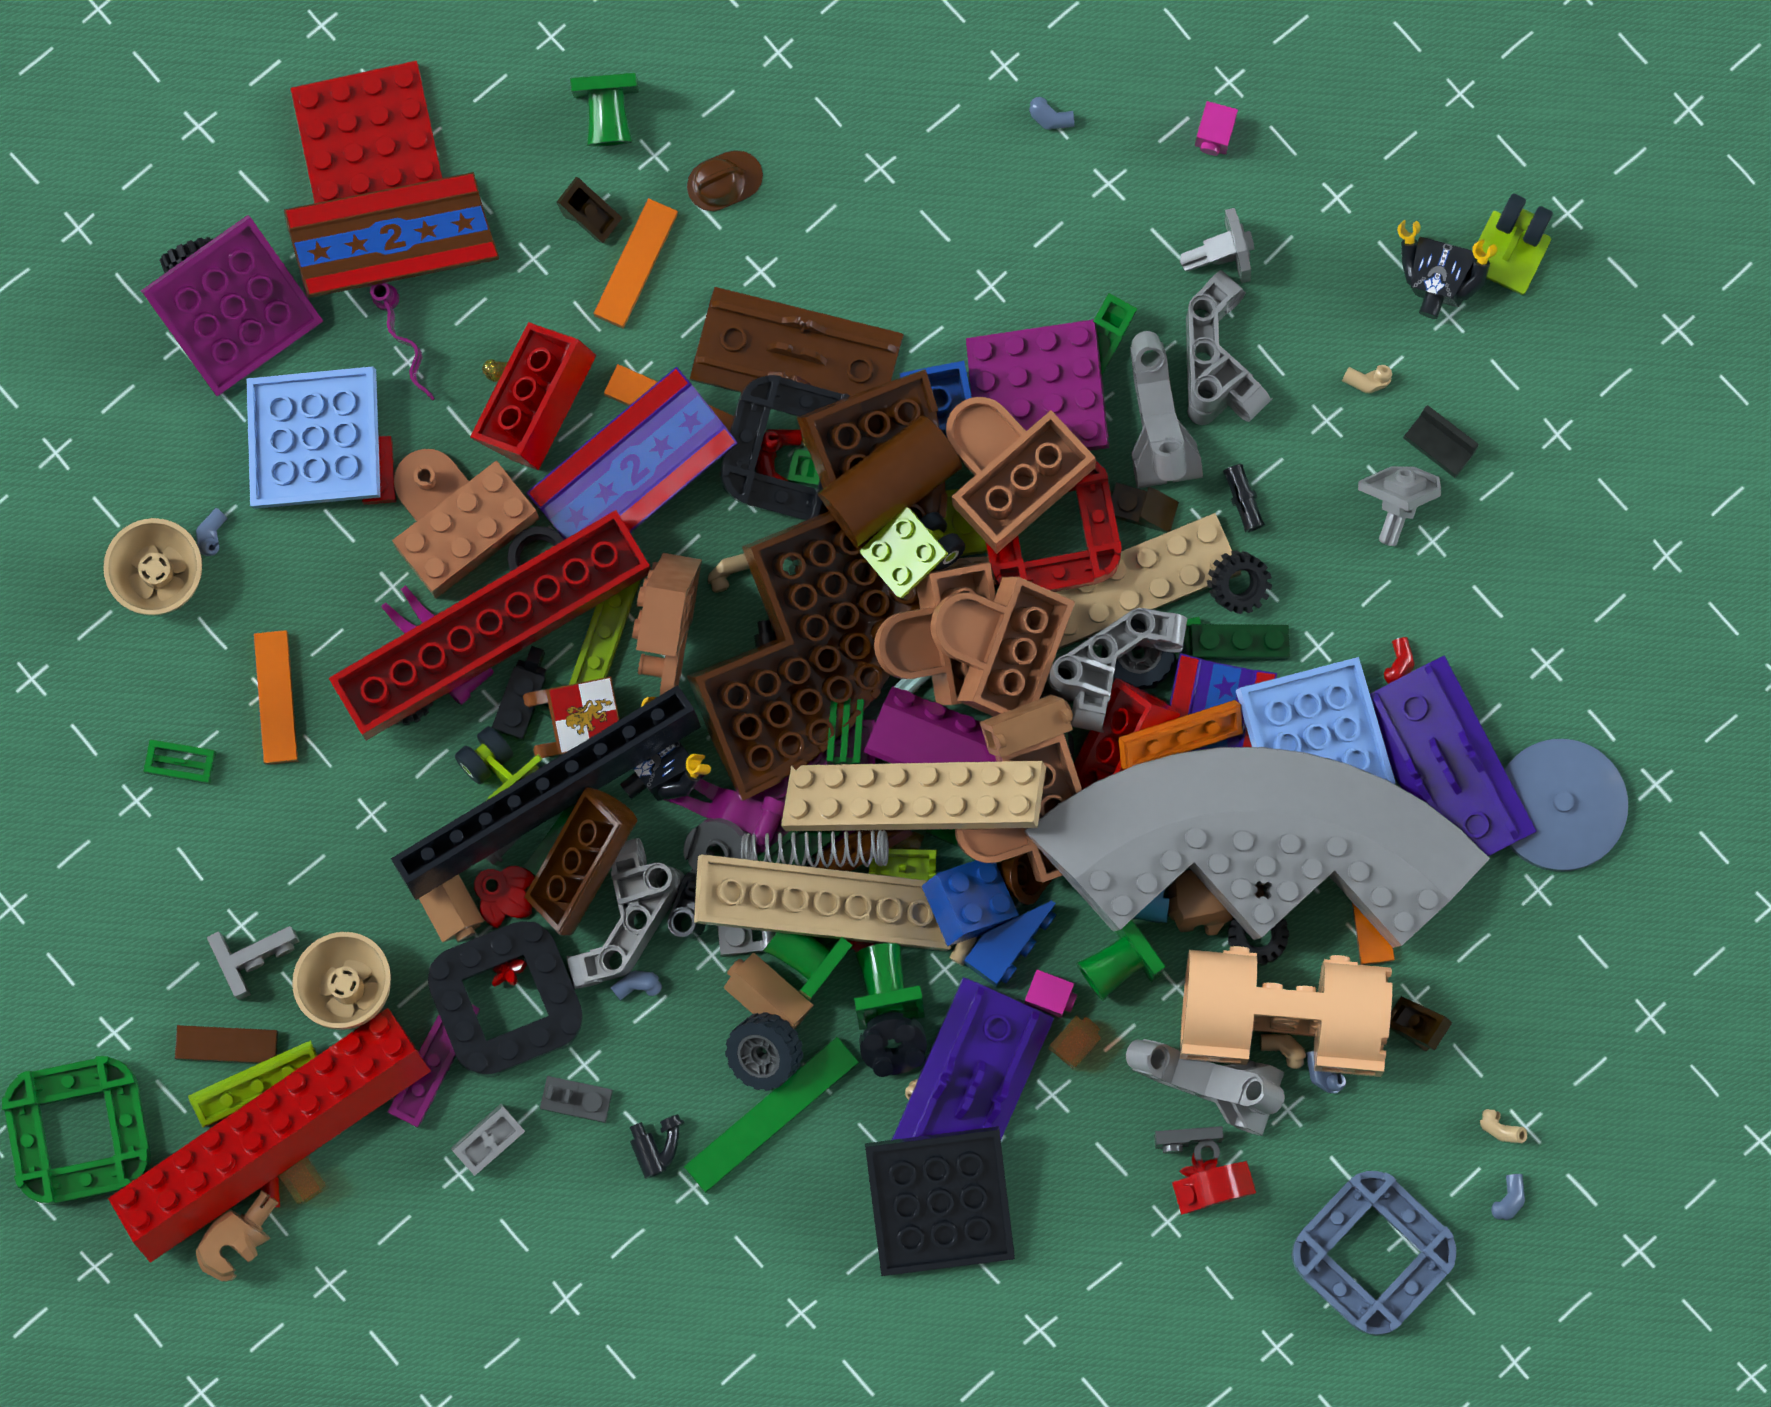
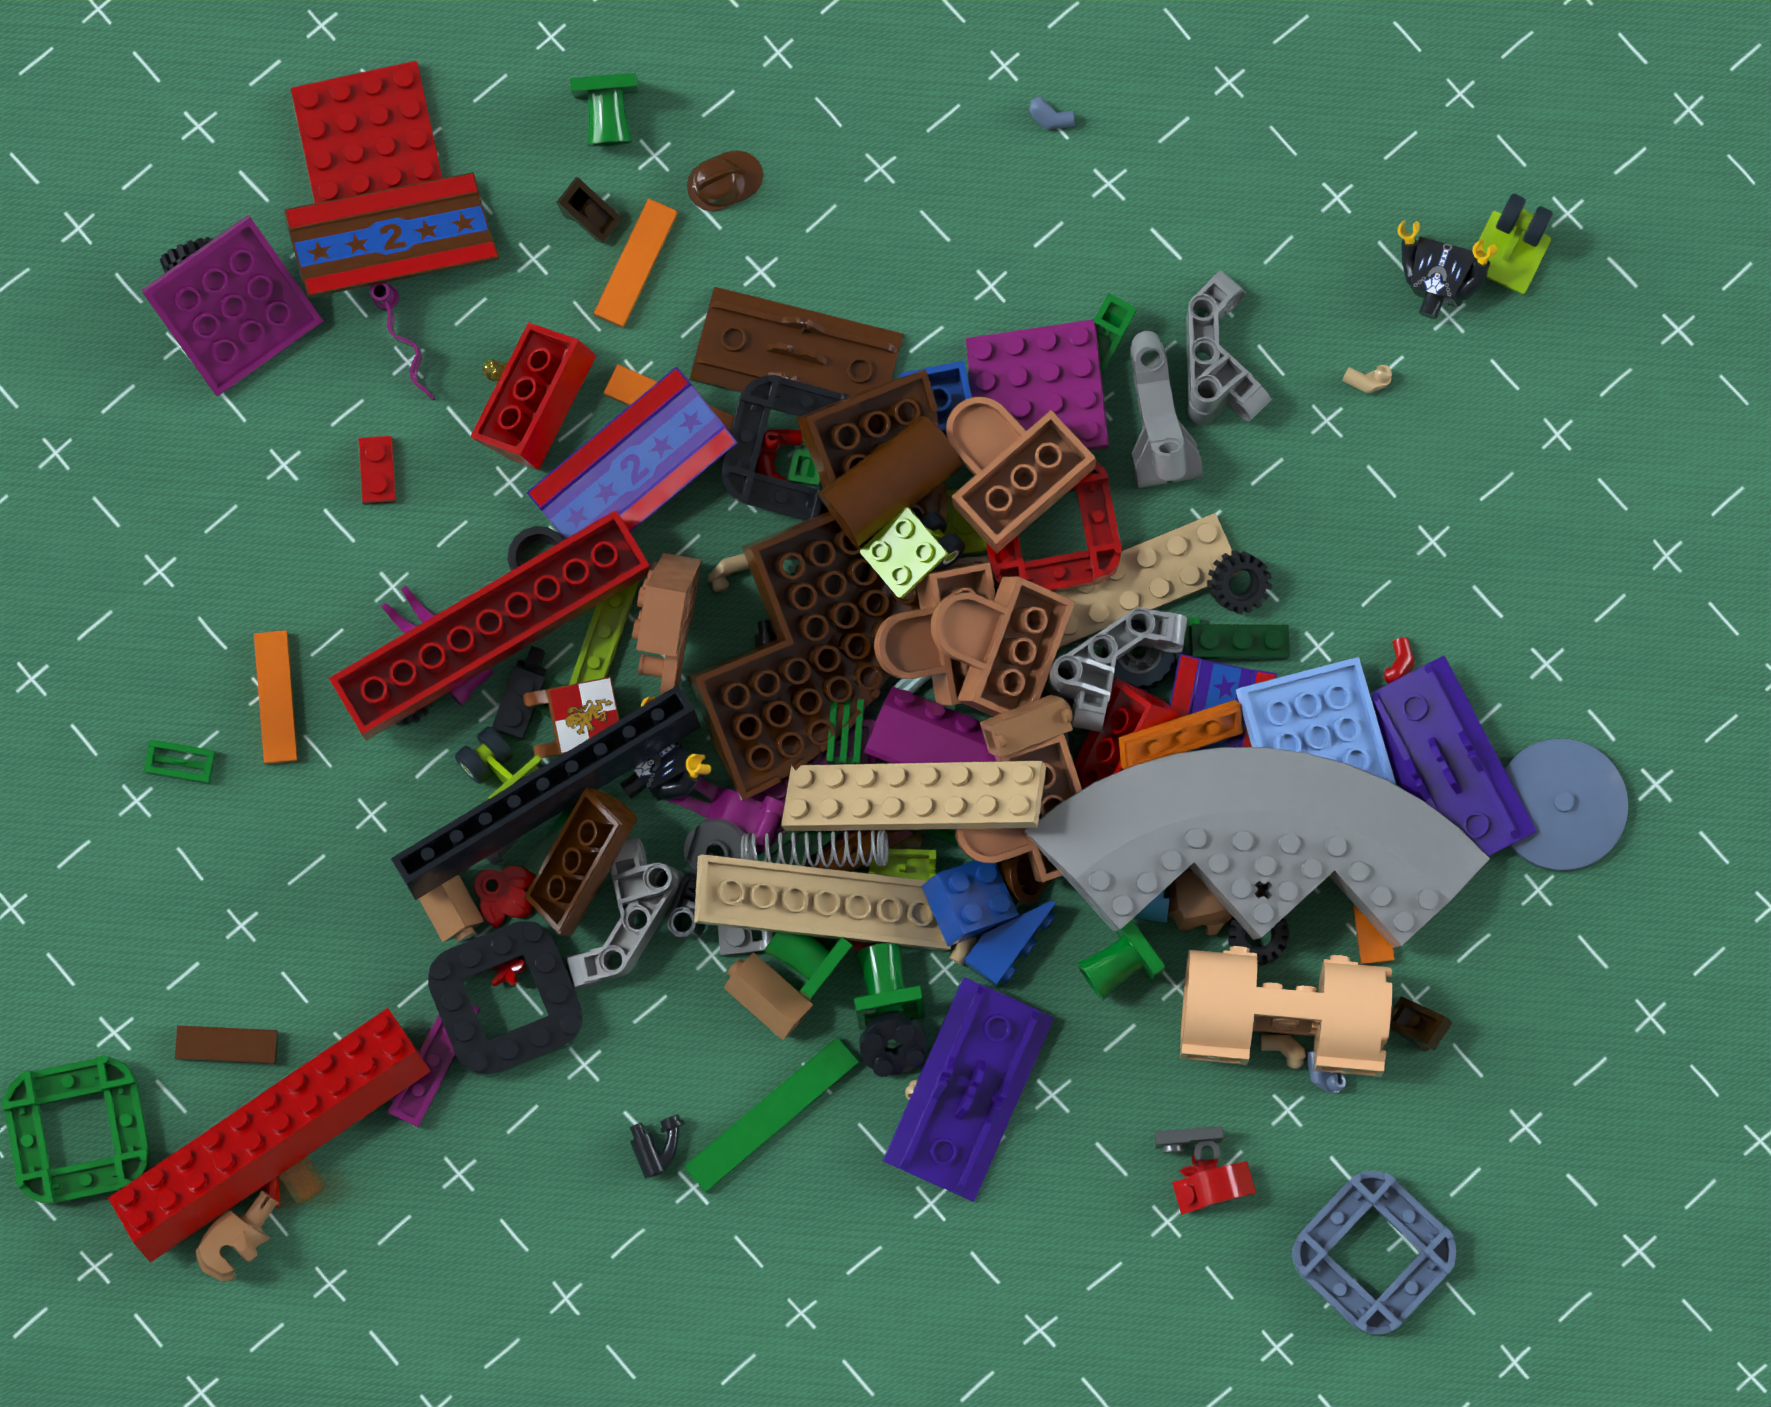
tan piece [104,518,202,616] -> none
lime tile [188,1040,318,1128] -> none
sand blue arm [196,508,228,556] -> none
light grey bracket [207,926,300,1000] -> none
light blue plate [247,366,381,509] -> none
tan piece [292,932,391,1030] -> none
nougat brick [392,449,539,599] -> none
light grey hinge [451,1104,525,1176] -> none
dark grey plate [540,1076,613,1123] -> none
sand blue arm [610,970,662,1001] -> none
black wheel [725,1012,803,1091] -> none
black plate [865,1126,1015,1276] -> none
dark pink brick [1024,970,1078,1018] -> none
clear orange brick [1049,1016,1101,1070] -> none
dark brown slope [1112,482,1179,533] -> none
light grey connector [1126,1039,1285,1136] -> none
light grey piece [1180,208,1255,283] -> none
dark pink brick [1195,101,1238,156] -> none
black pin [1223,464,1265,532] -> none
light grey piece [1358,466,1441,546] -> none
pearl dark grey panel [1403,405,1479,478] -> none
tan arm [1480,1109,1527,1143] -> none
sand blue arm [1491,1174,1525,1220] -> none

